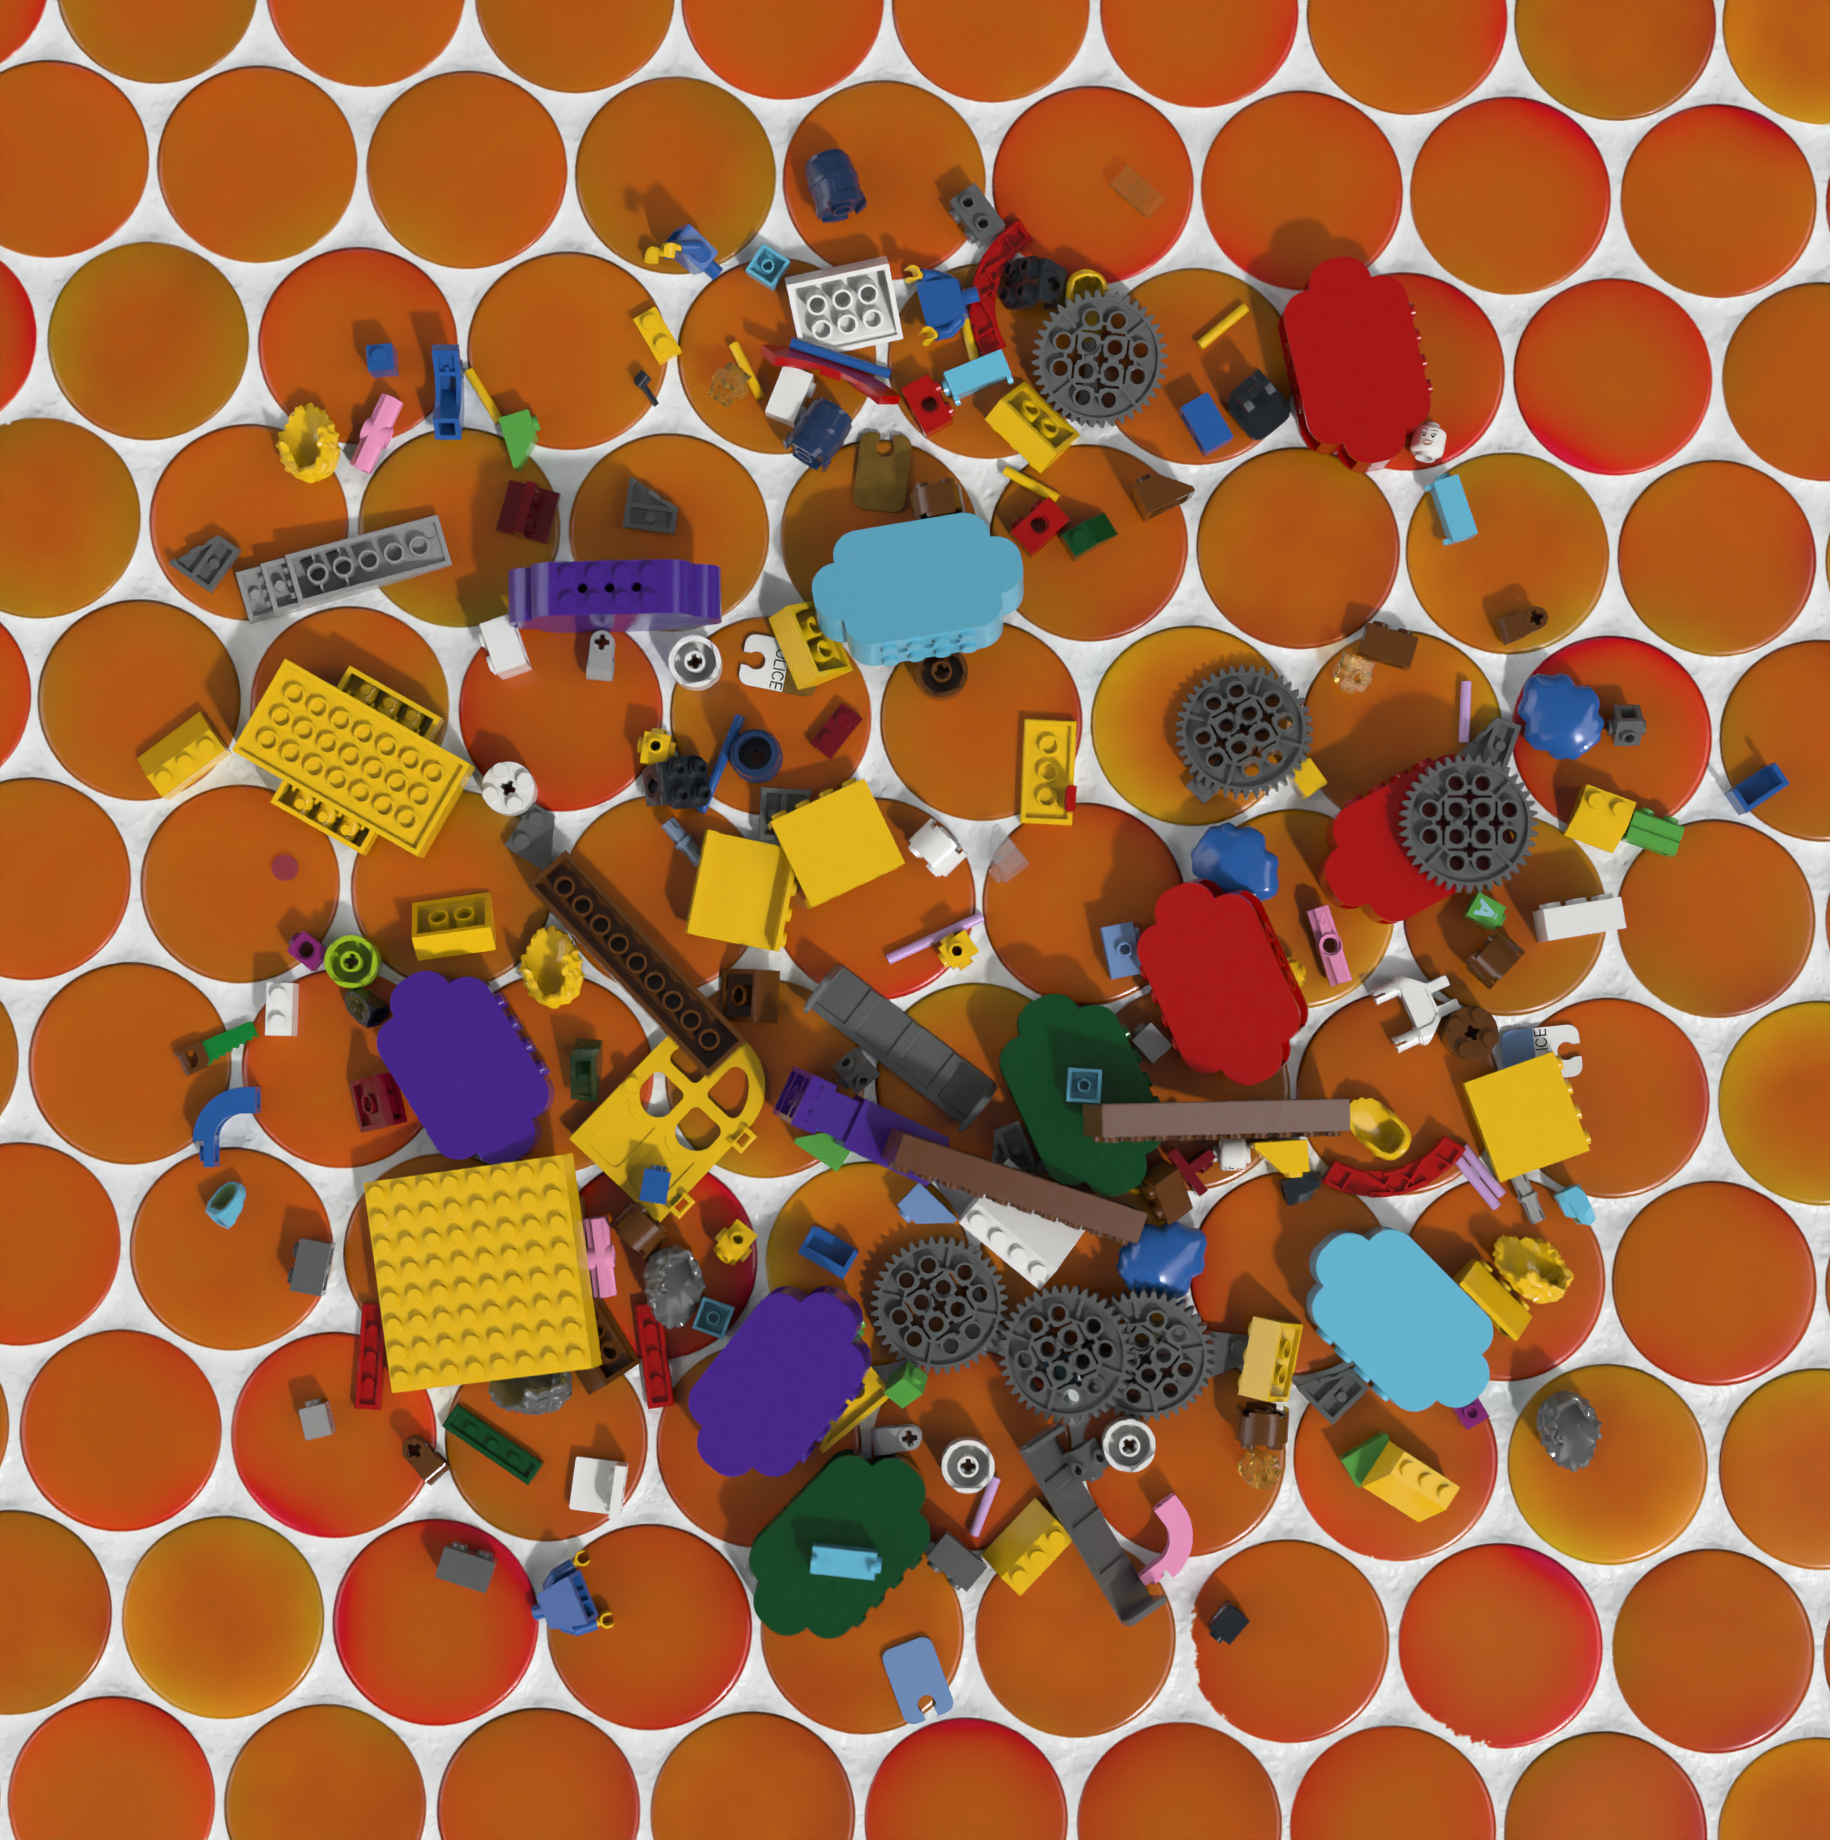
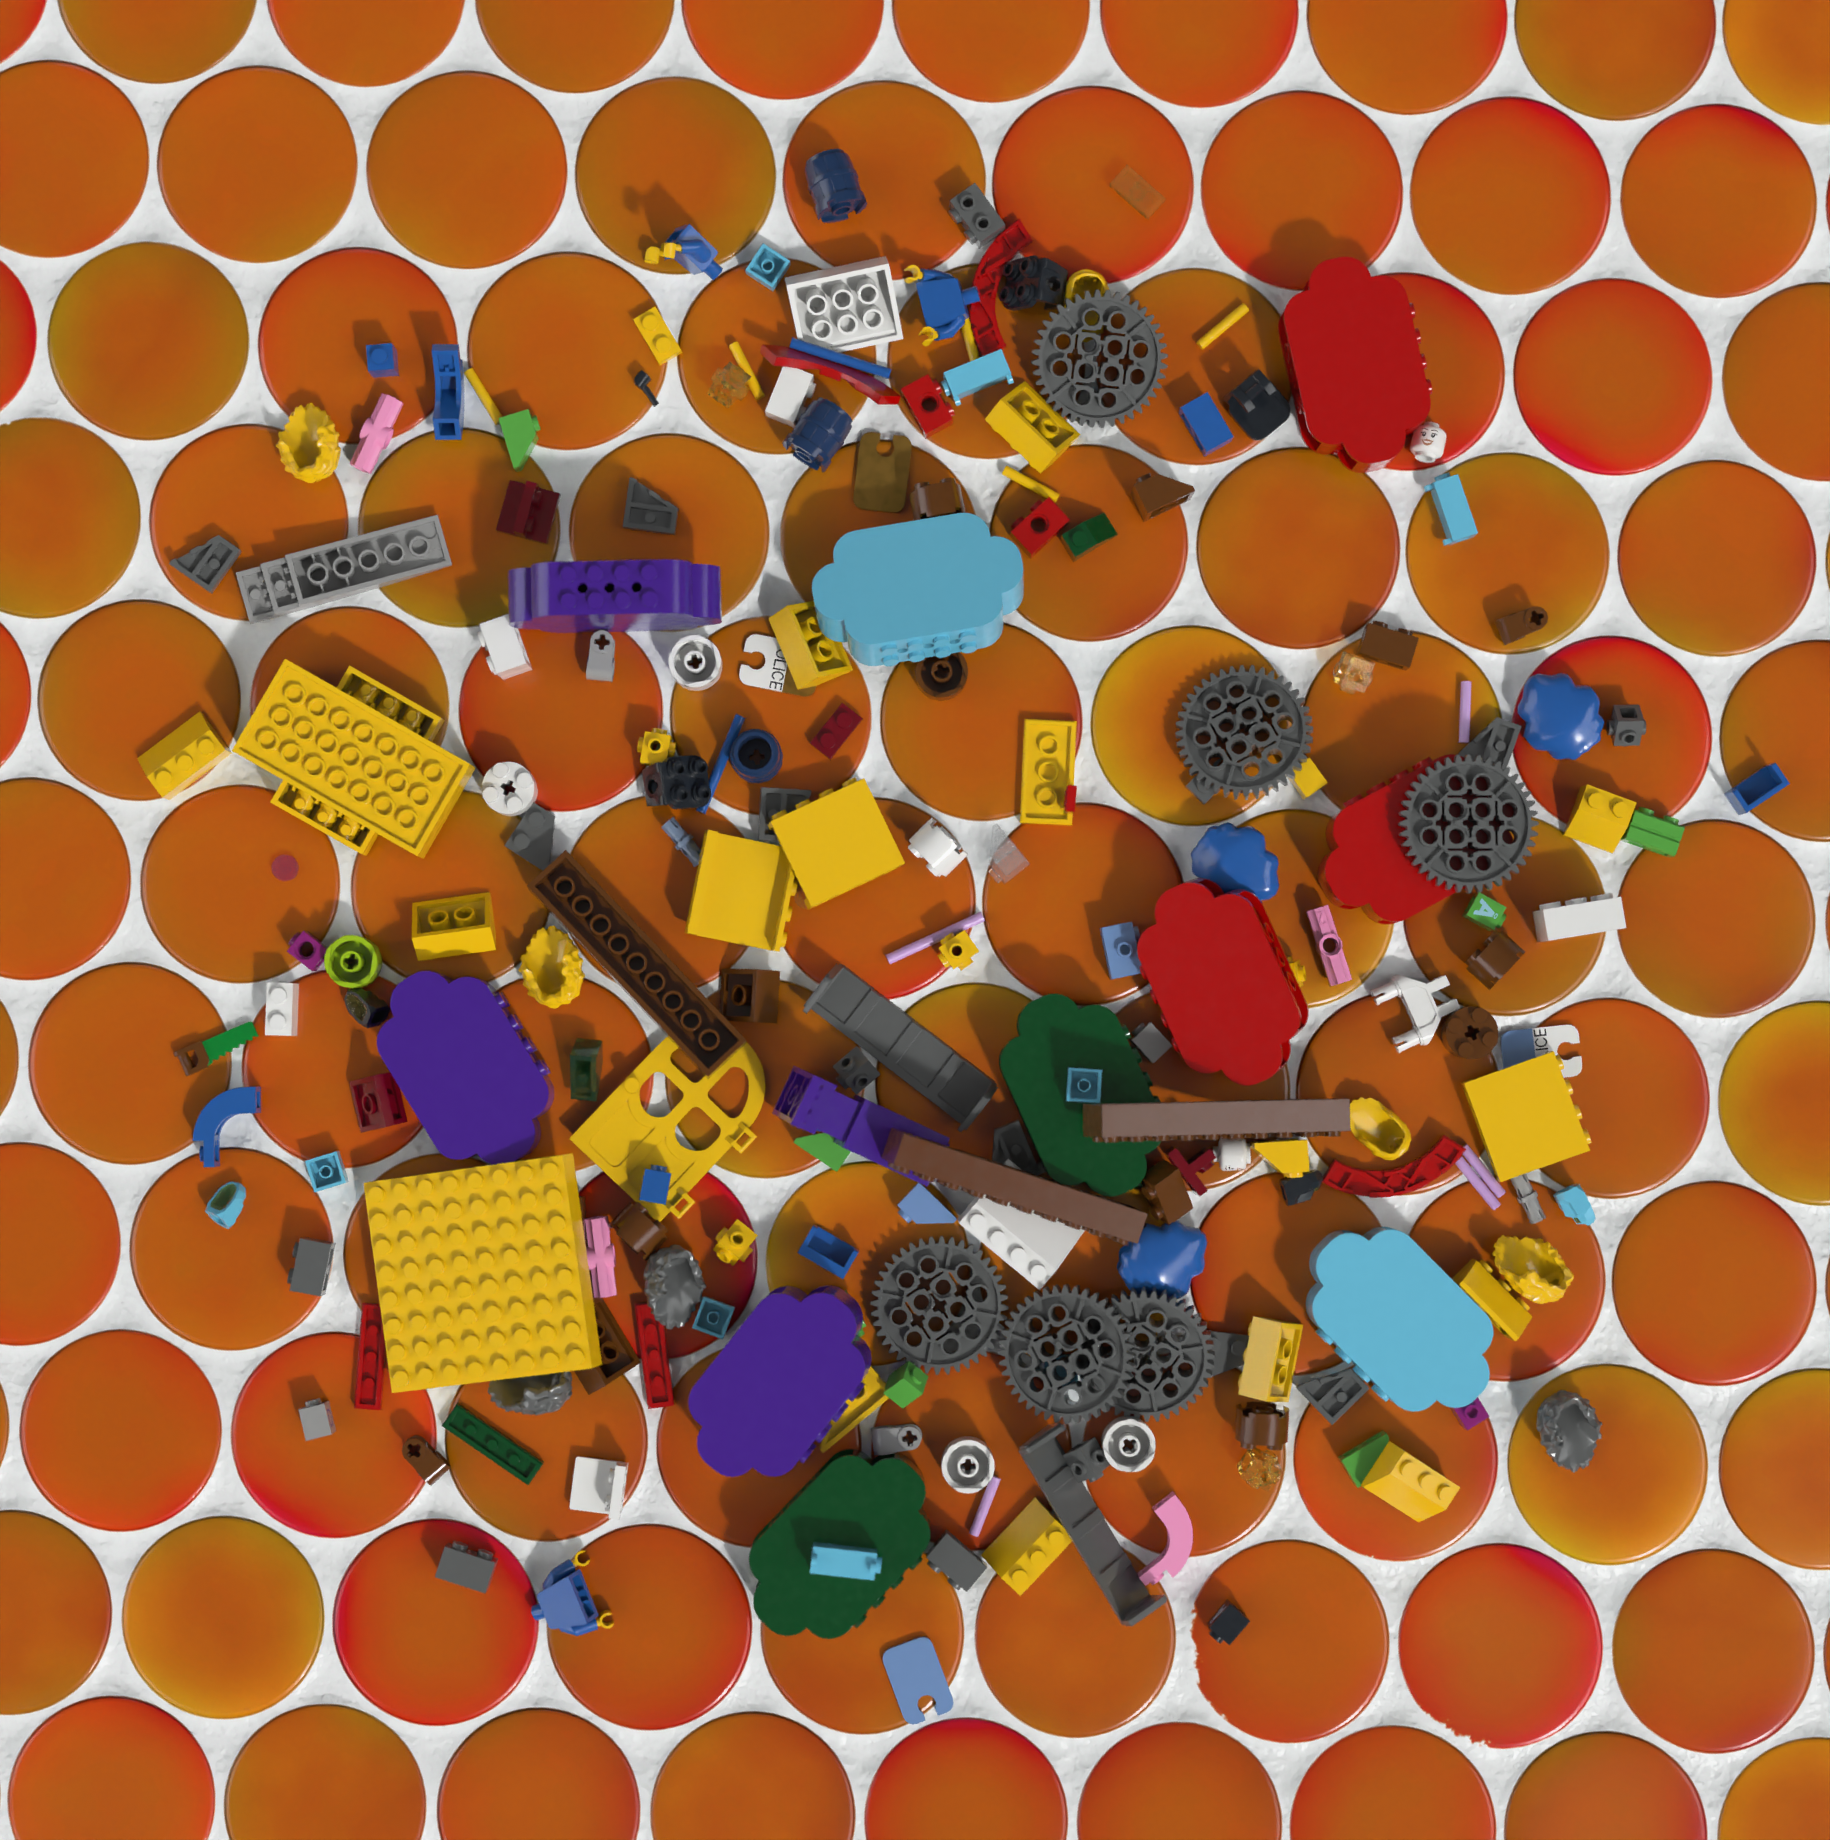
none -> medium azure piece [305,1151,349,1192]

